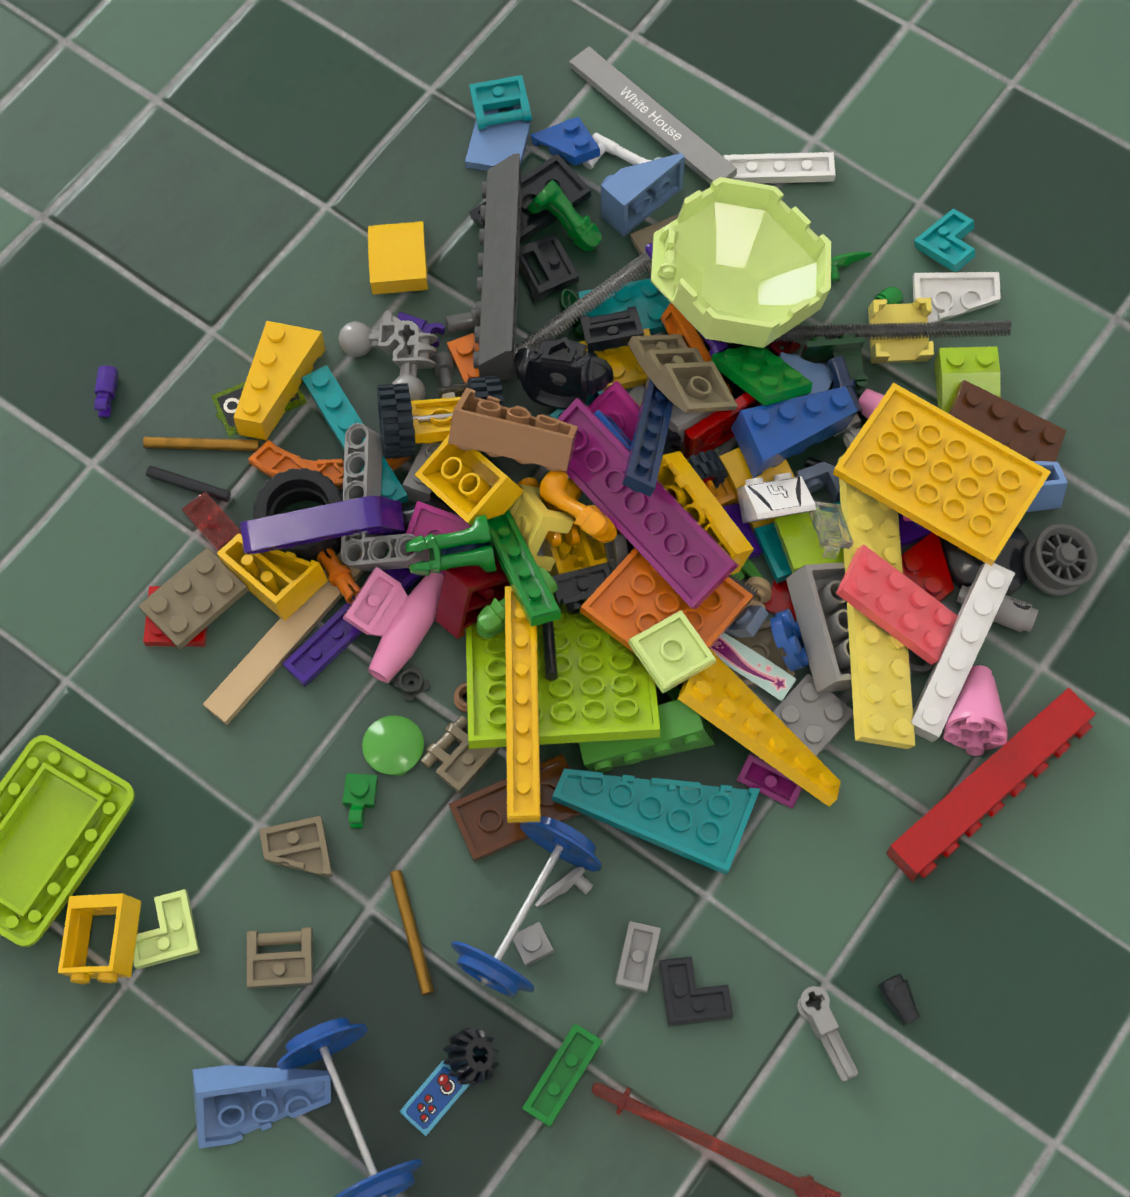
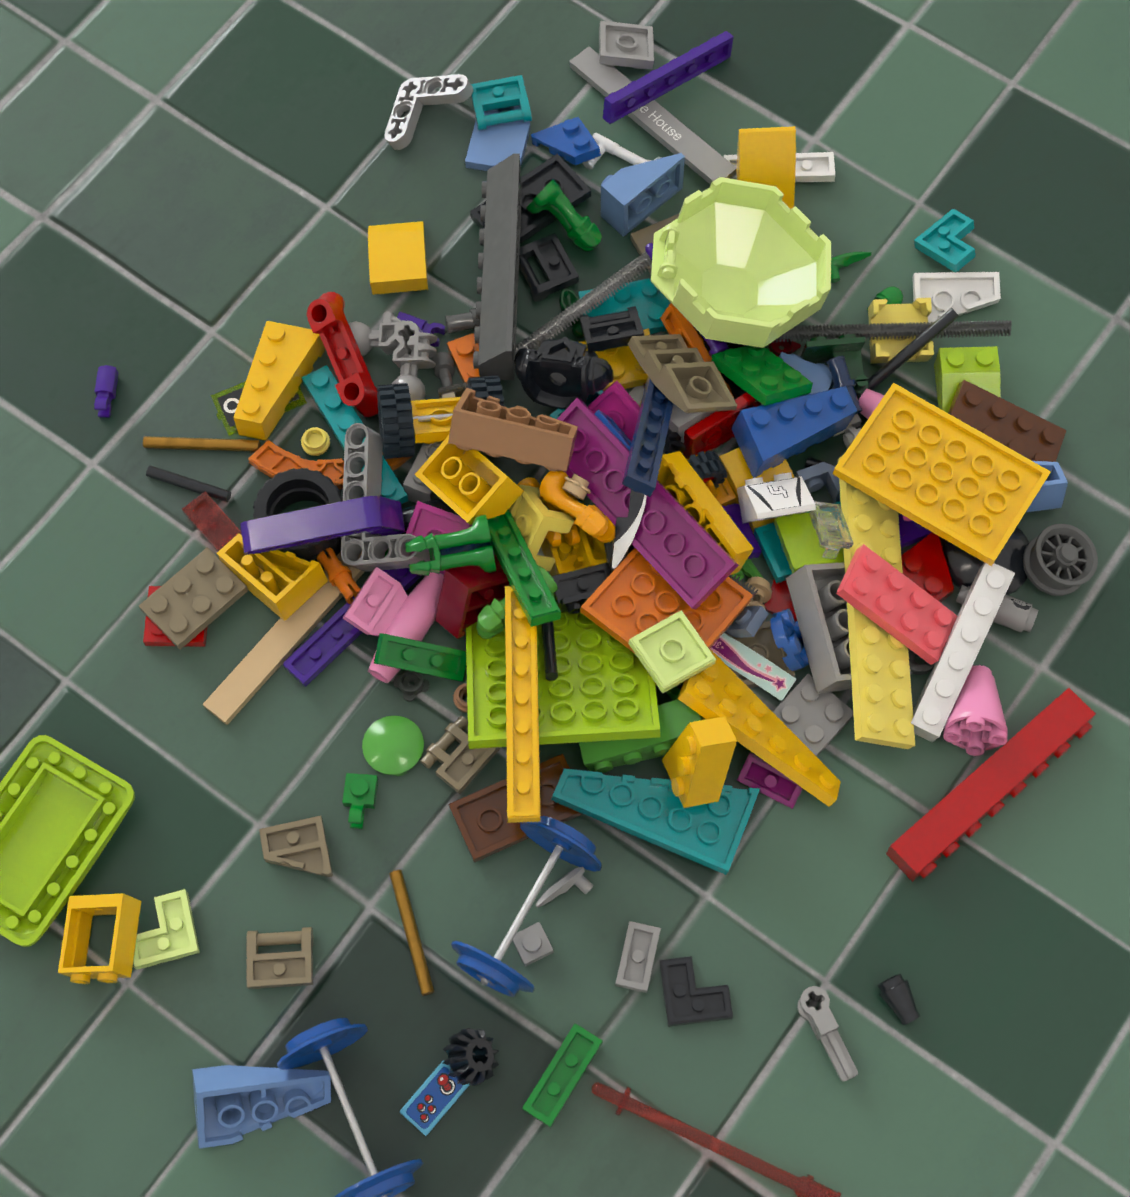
none -> light yellow plate [301,427,330,456]
none -> red plate [307,292,378,417]
none -> green plate [374,633,466,682]
none -> light grey beam [384,74,473,150]
none -> tan plate [562,474,591,501]
none -> light grey plate [599,21,654,70]
none -> dark purple plate [603,31,734,124]
none -> sticker [612,490,647,569]
none -> yellow wedge [662,716,737,808]
none -> yellow slope [736,126,796,209]
none -> black bar [867,308,959,390]

